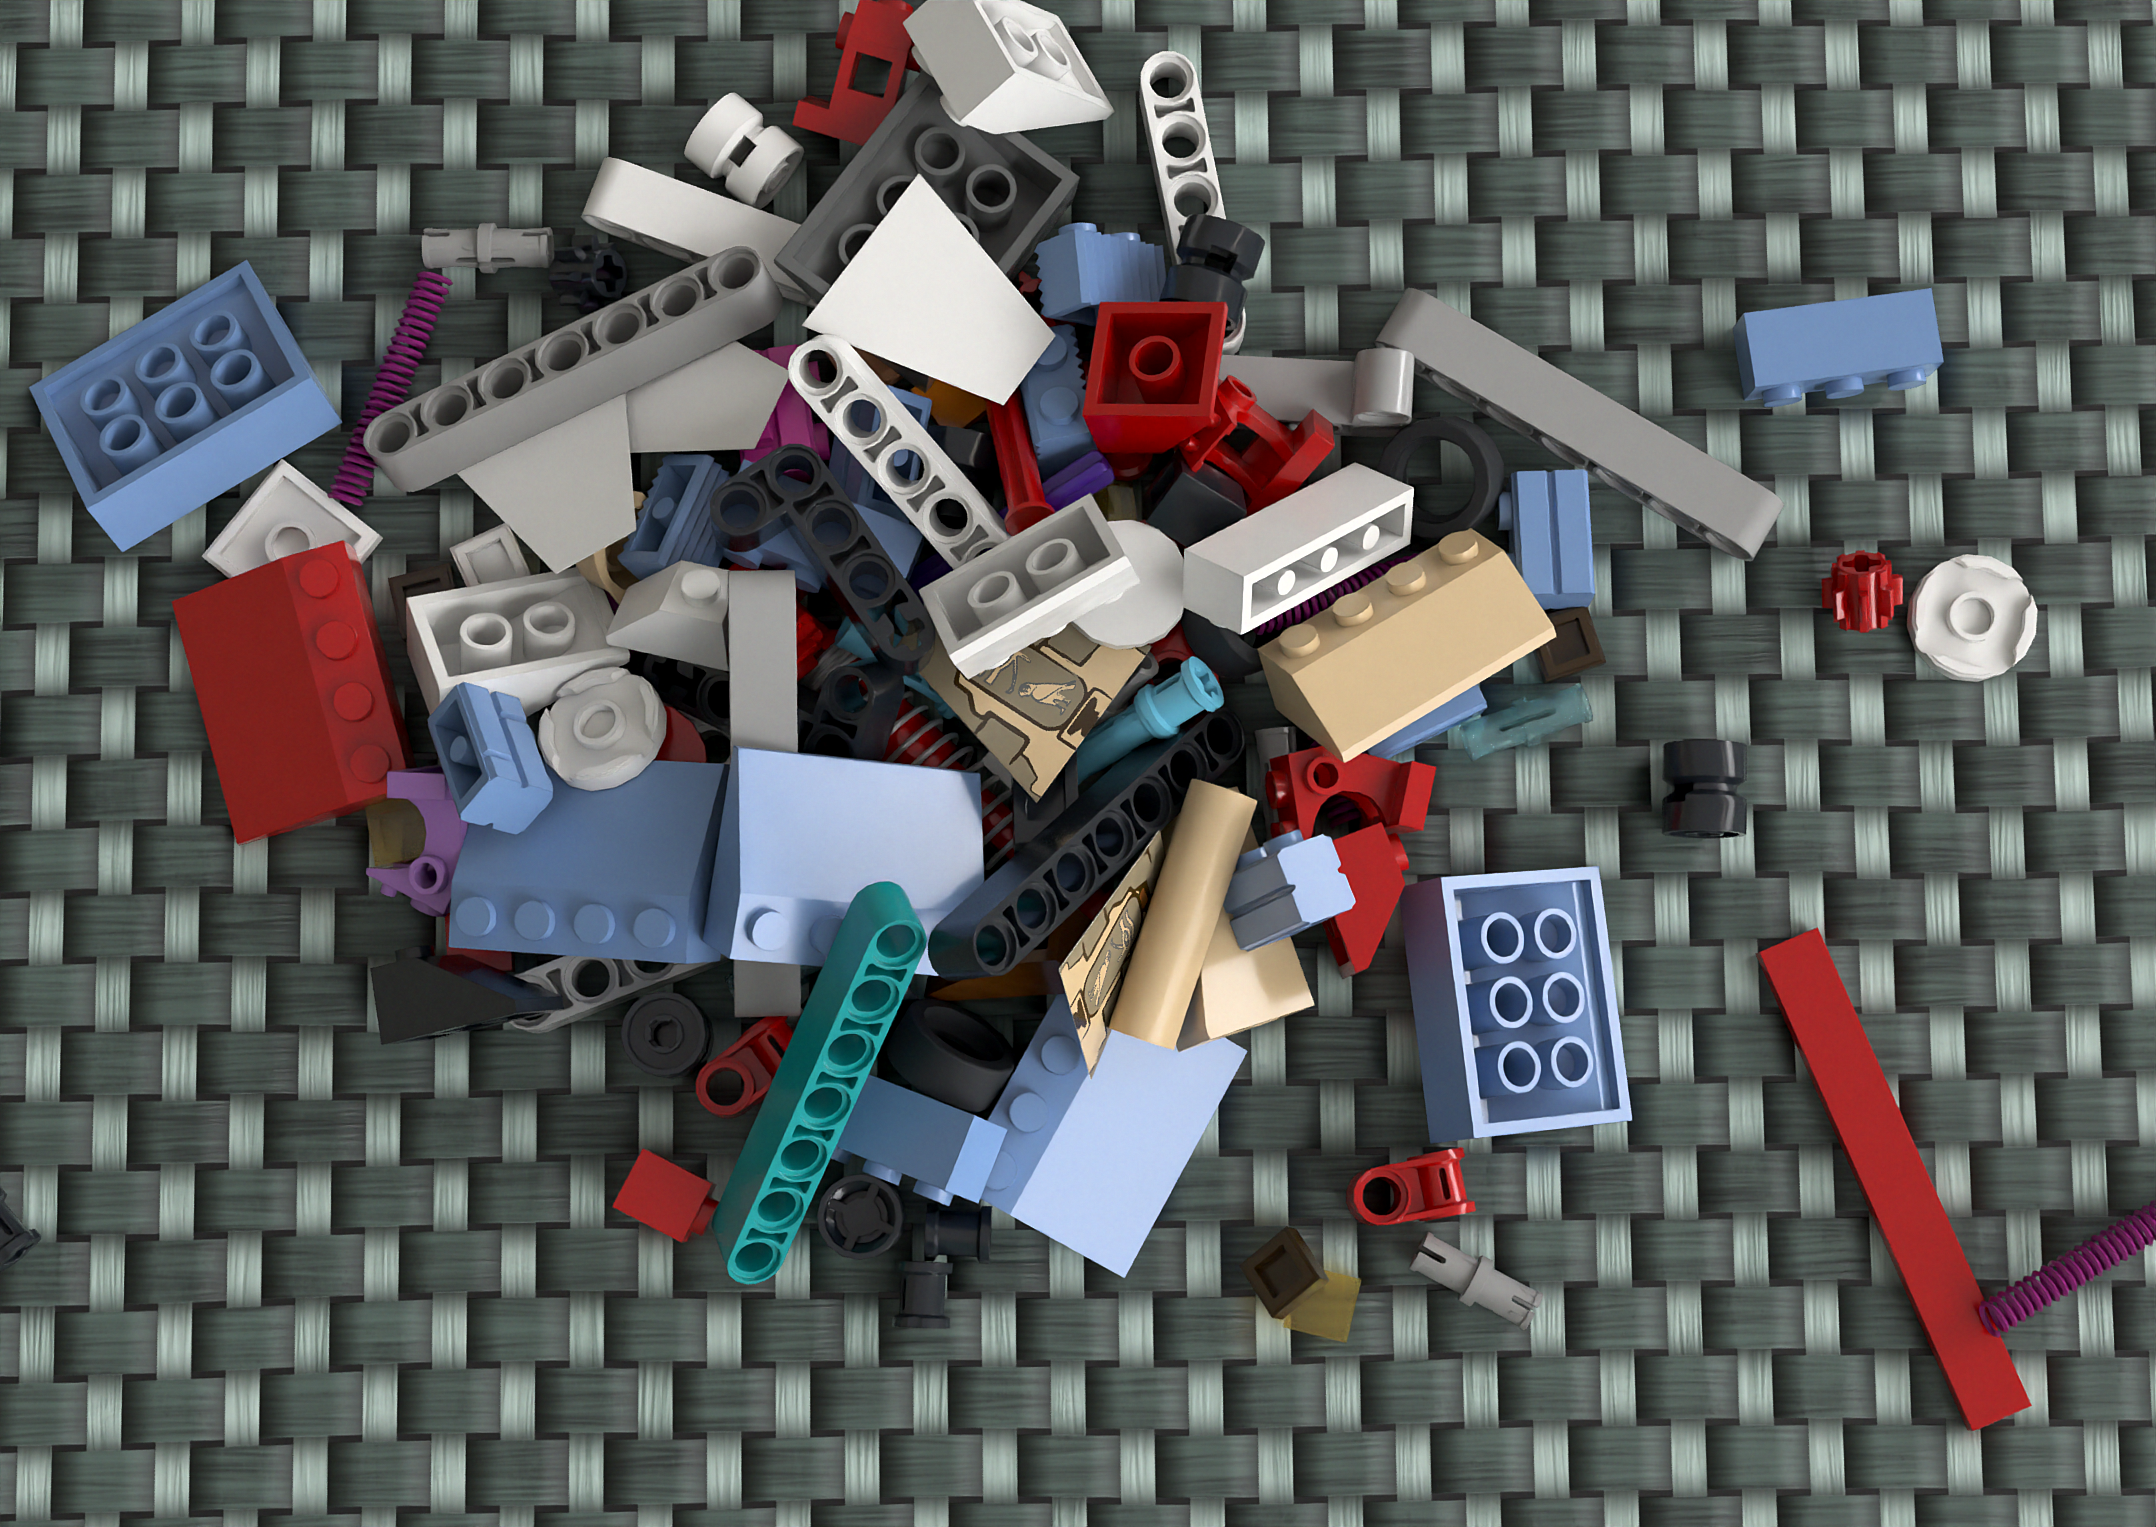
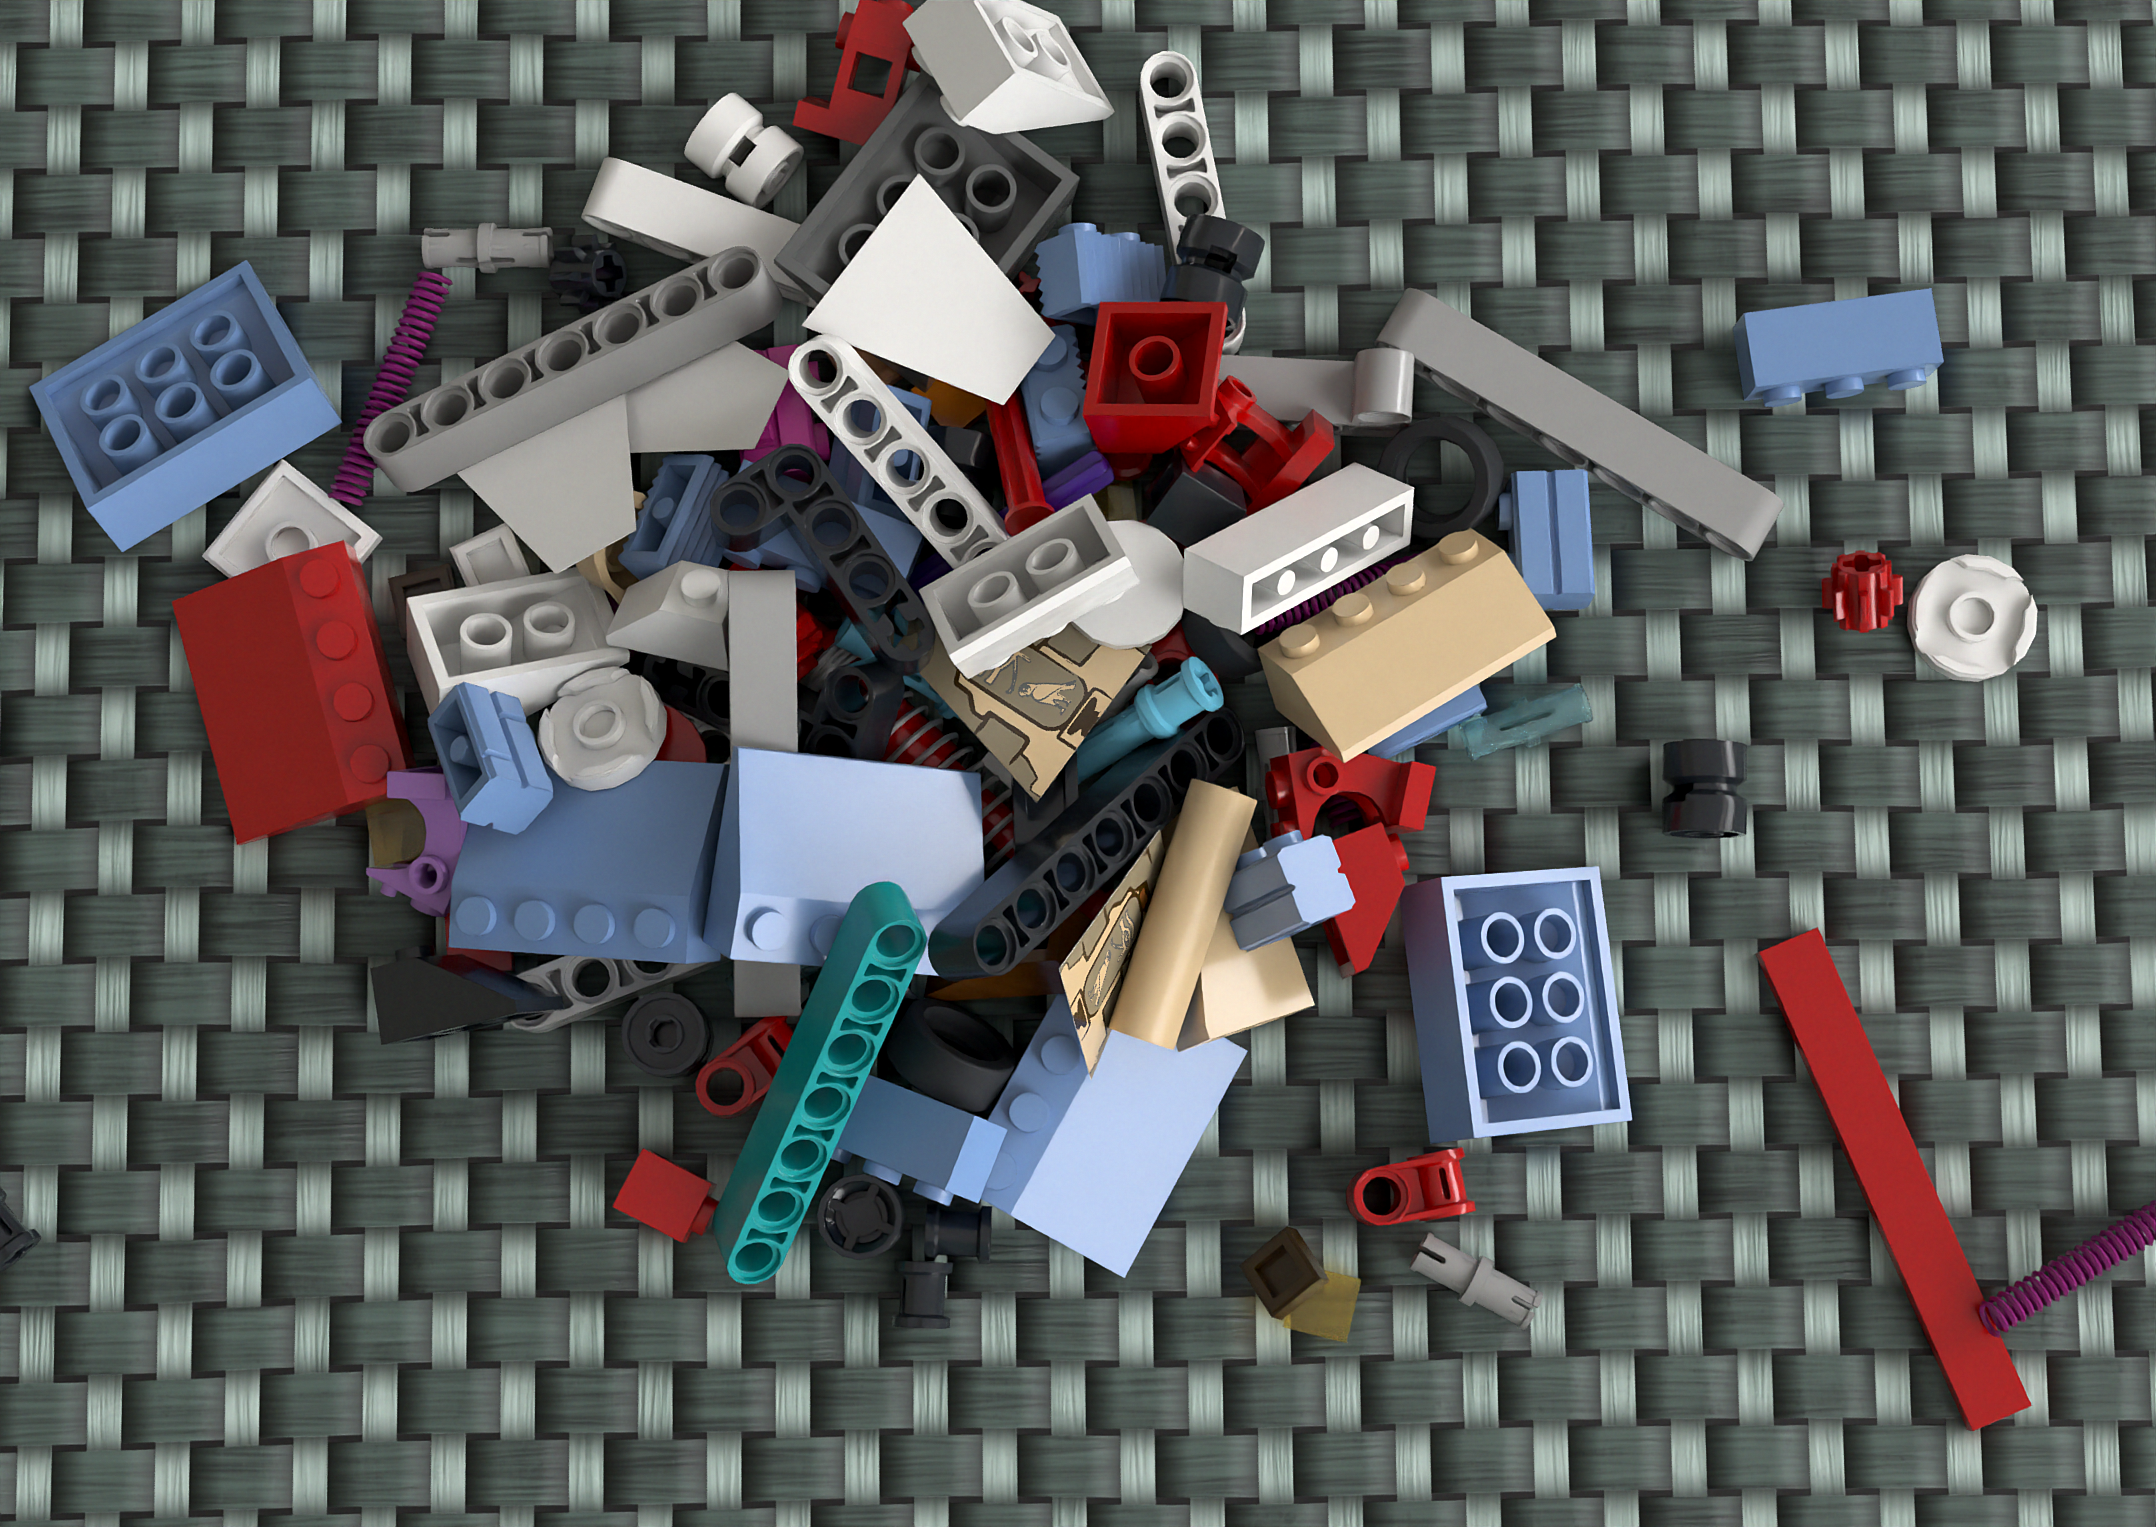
dark brown tile [1533,606,1606,684] -> none

